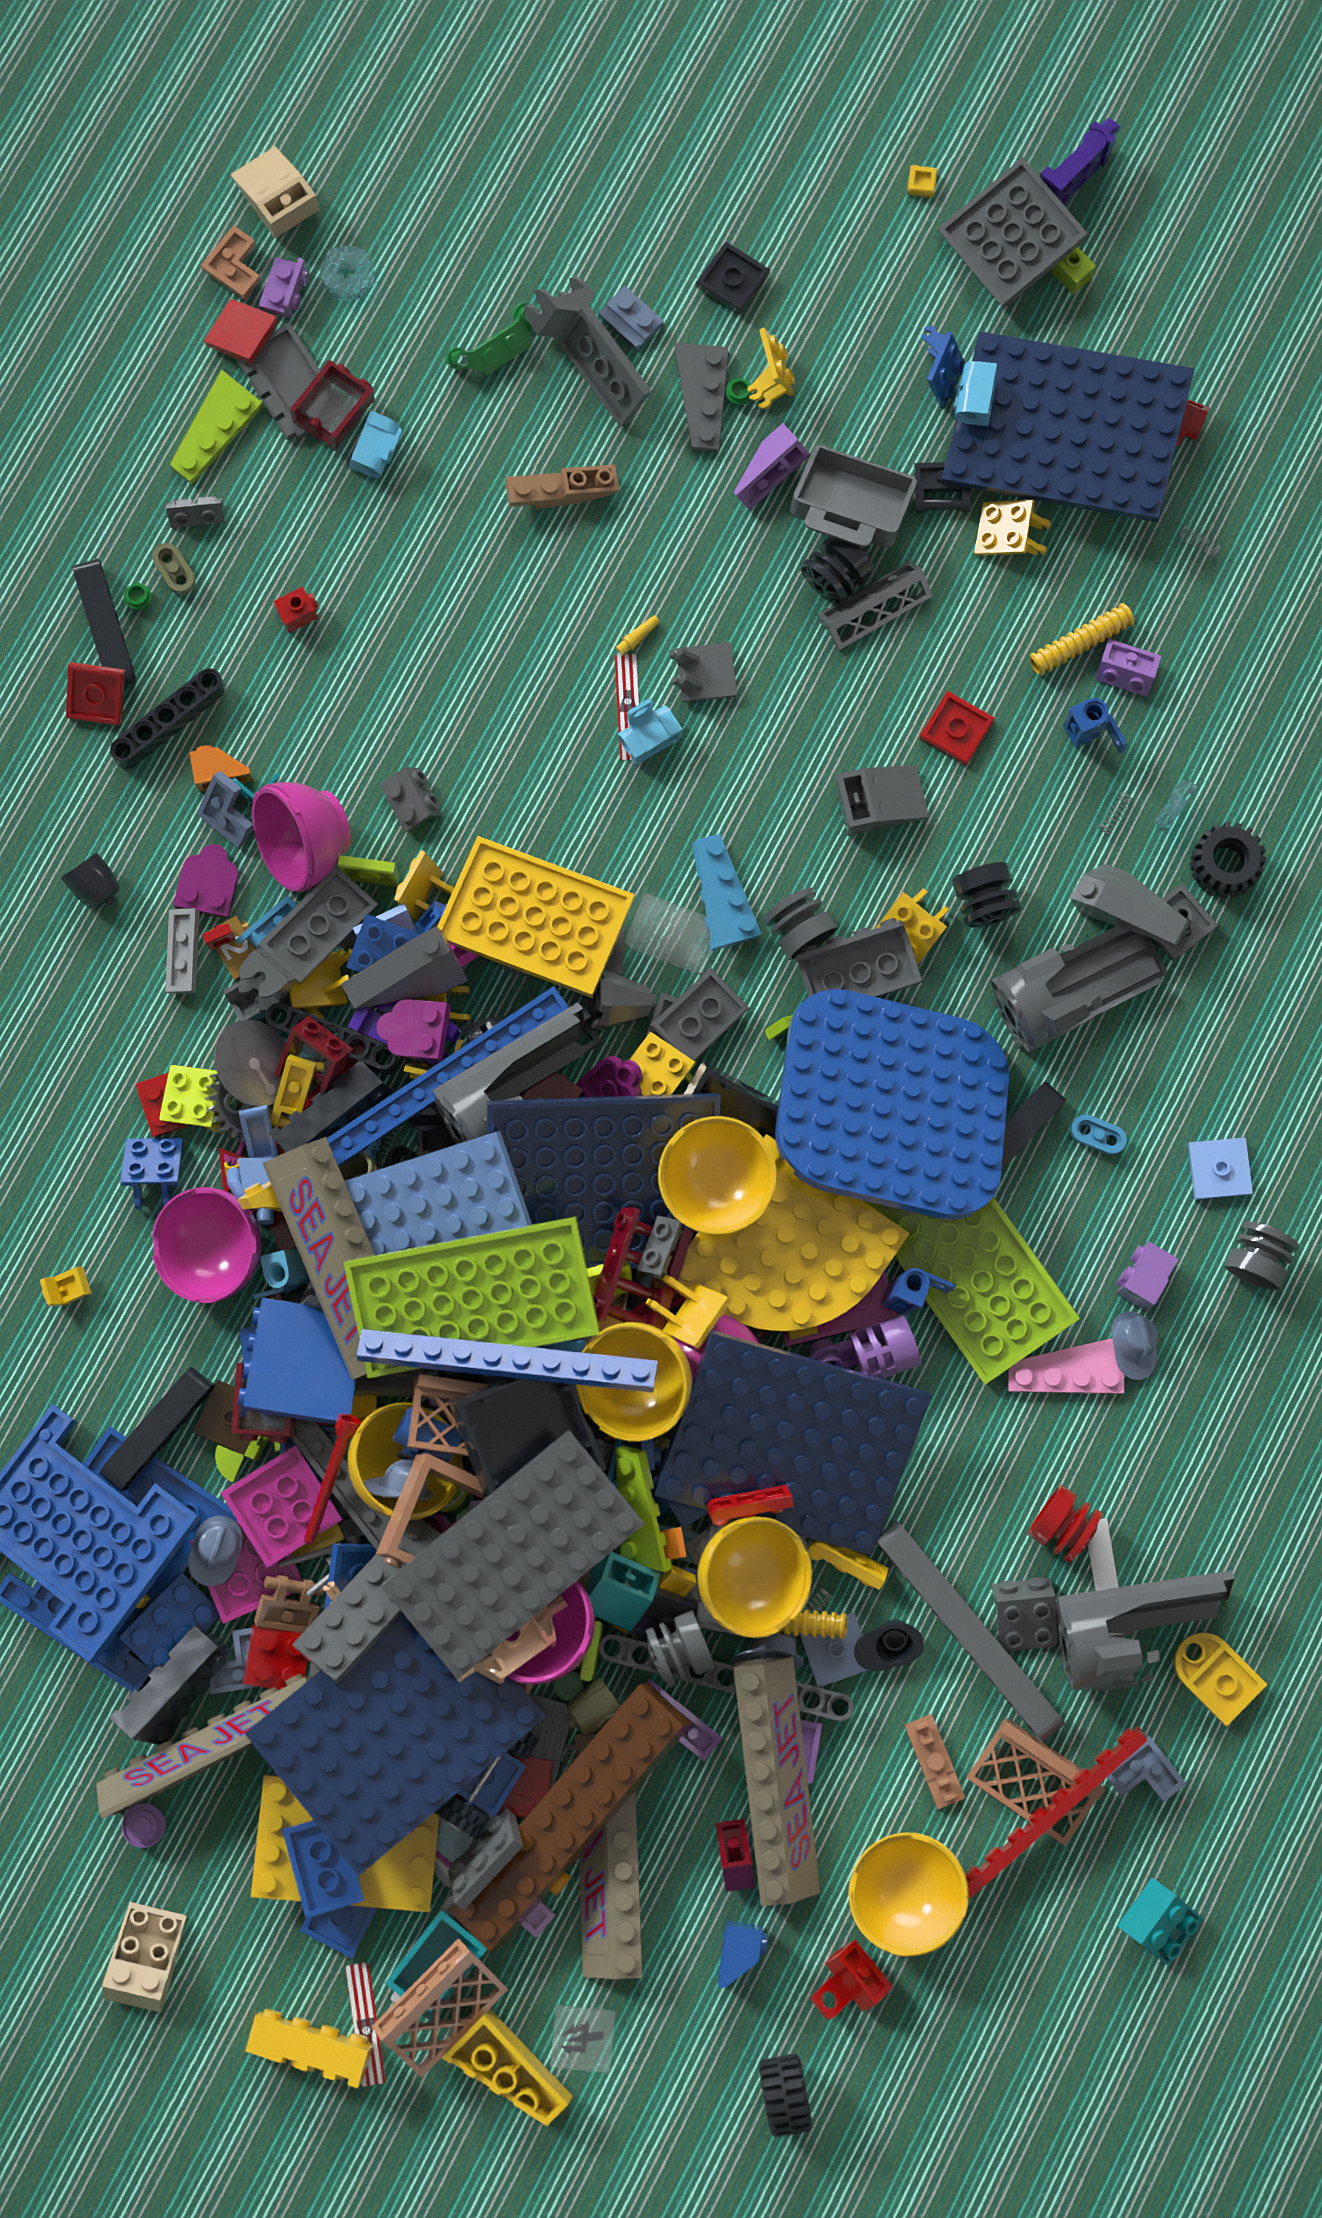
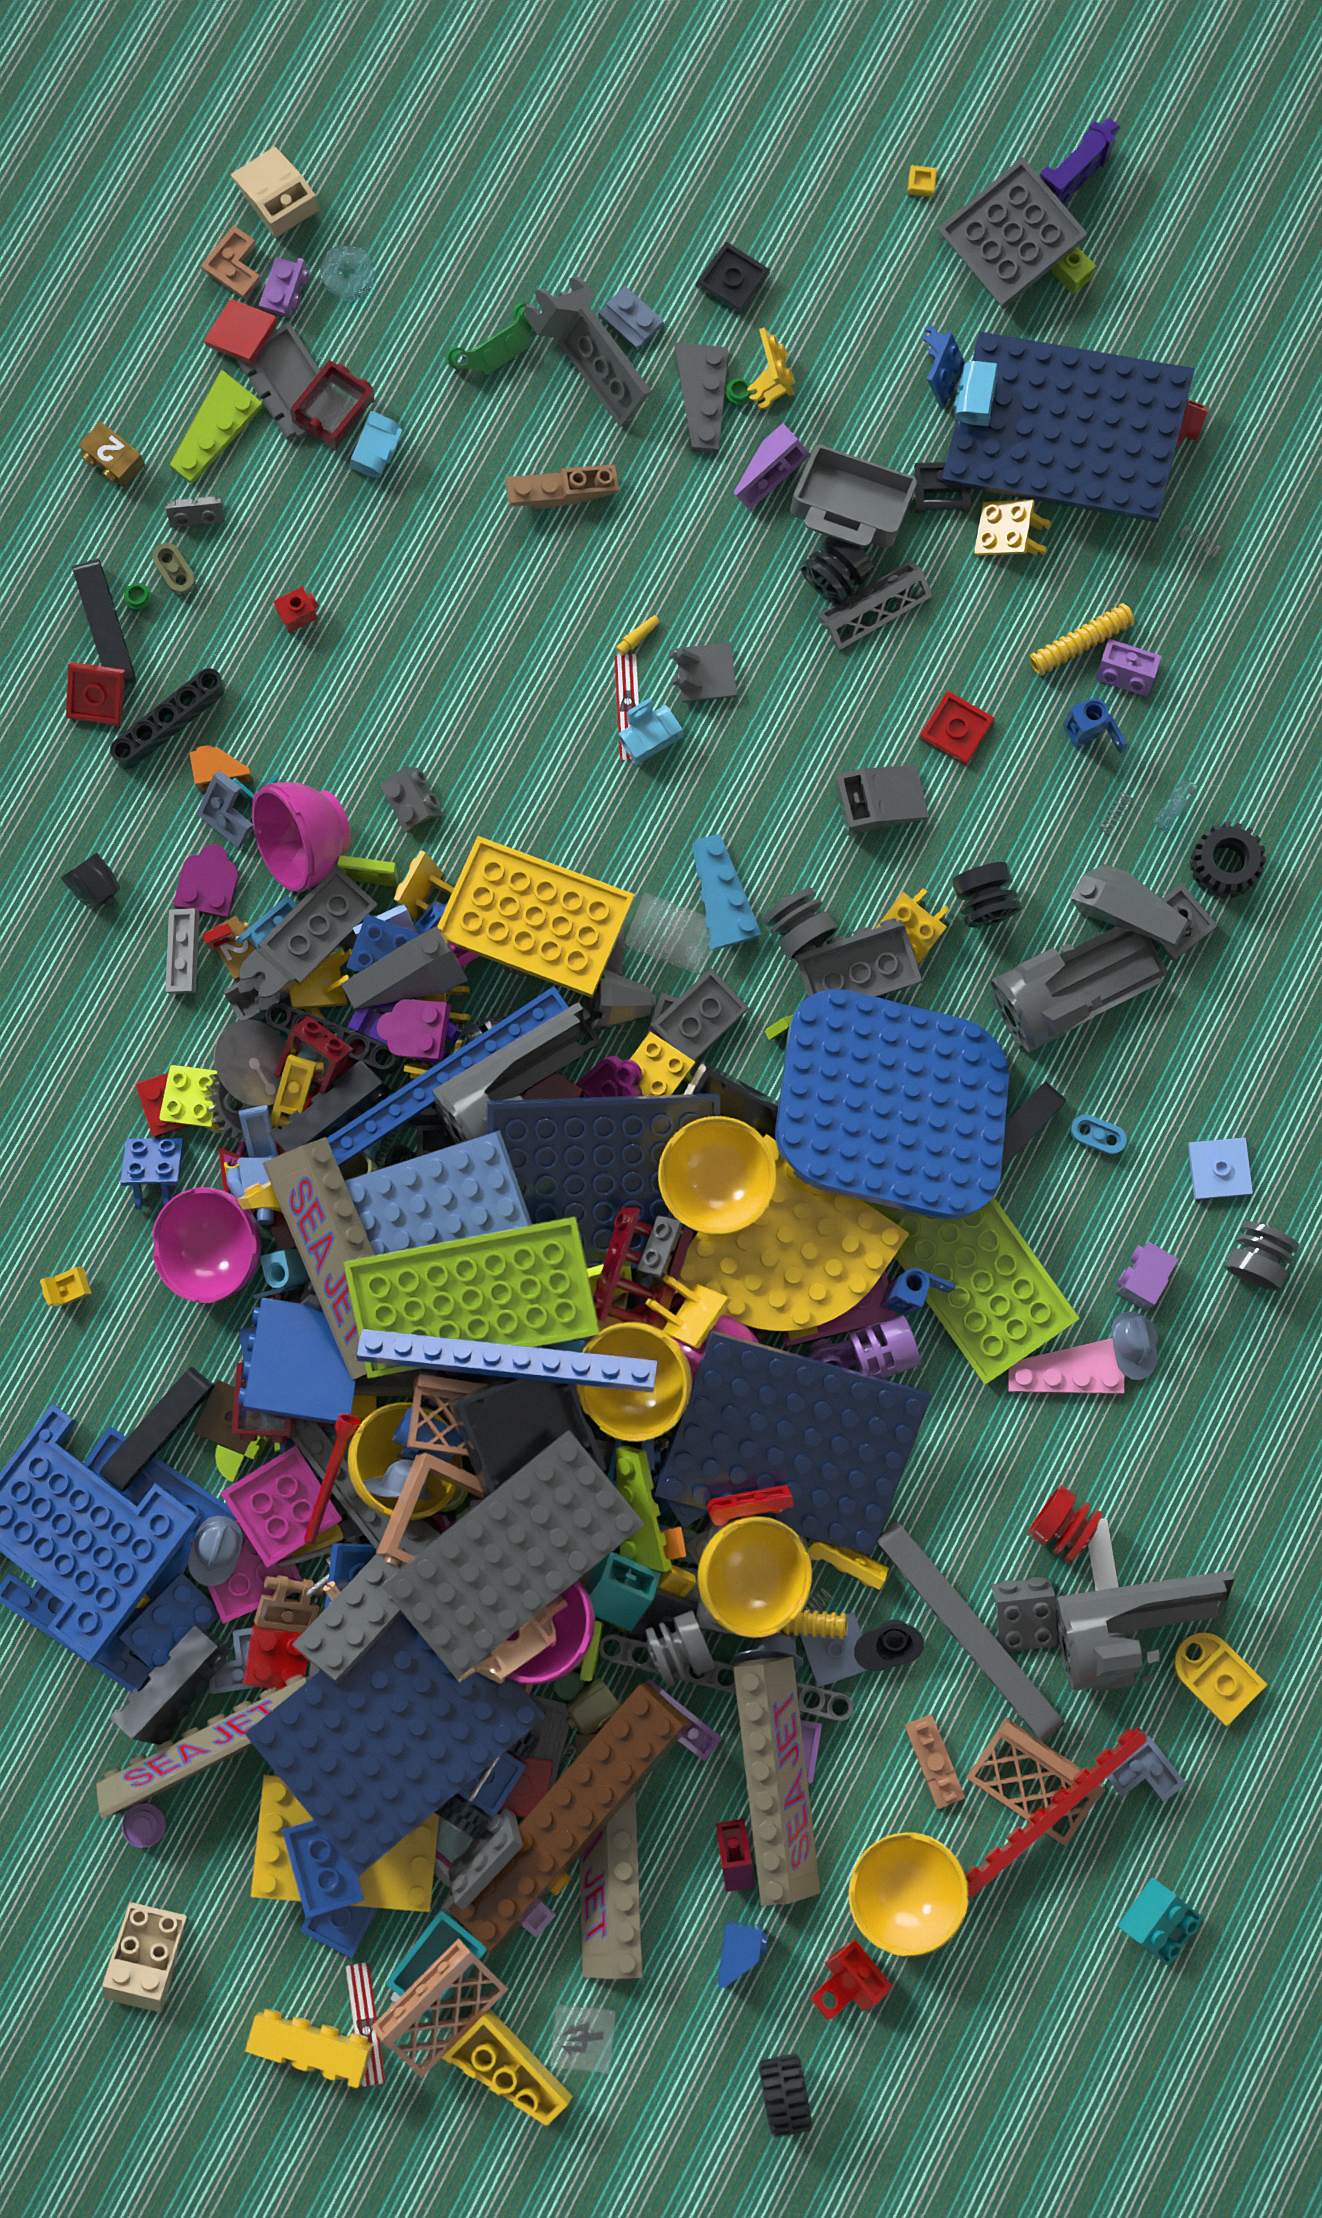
none -> pearl gold brick [78,421,146,488]

